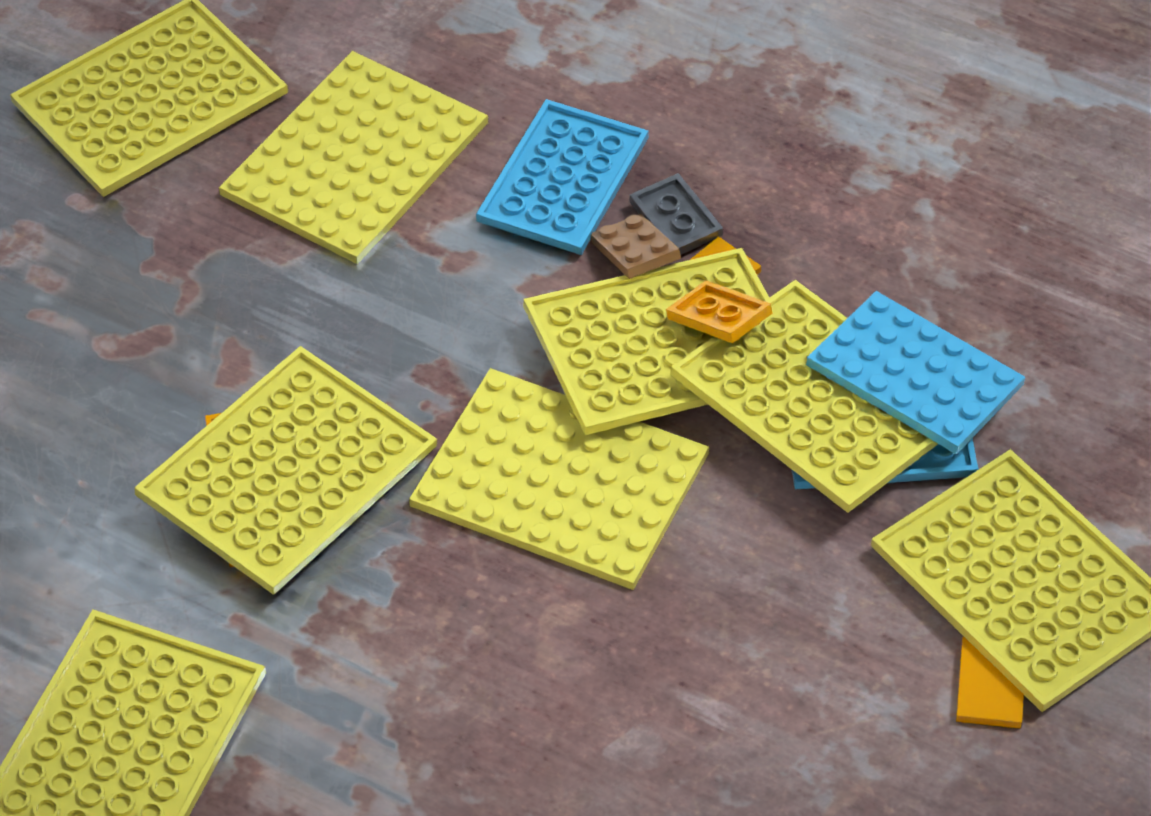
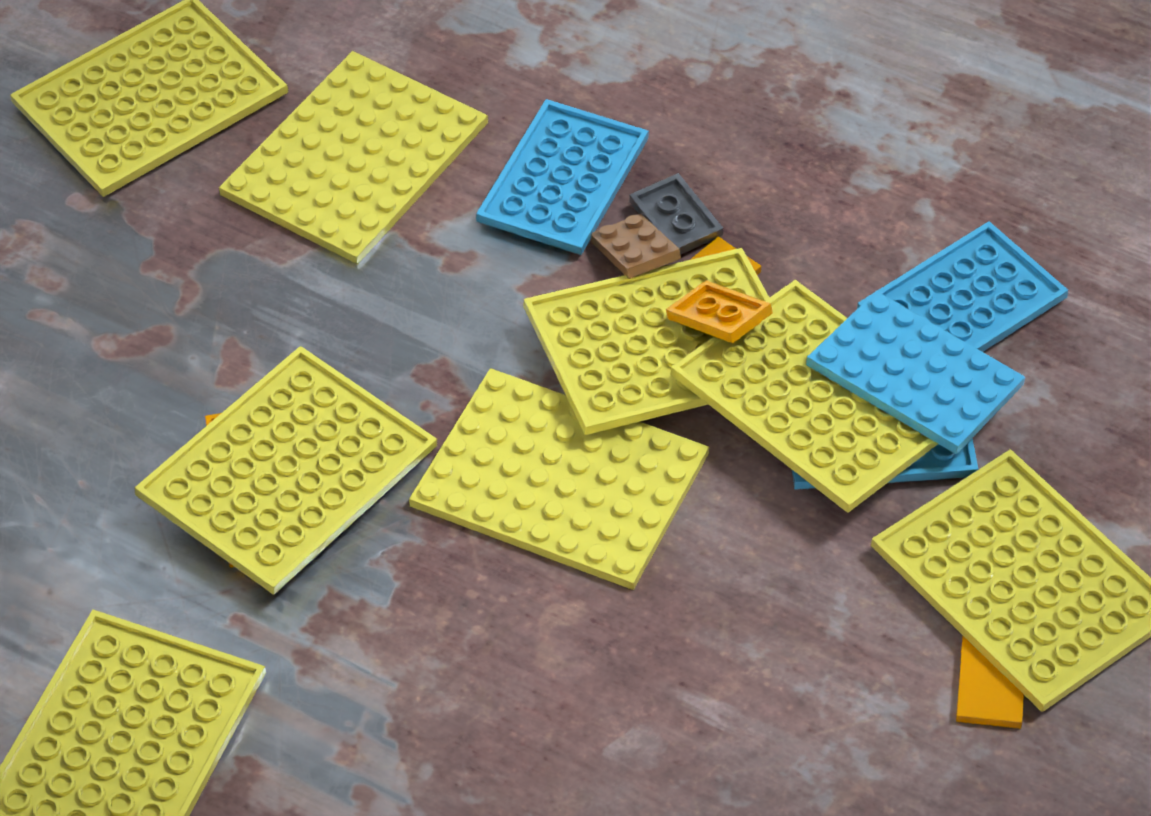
none -> medium azure plate [857,221,1068,352]

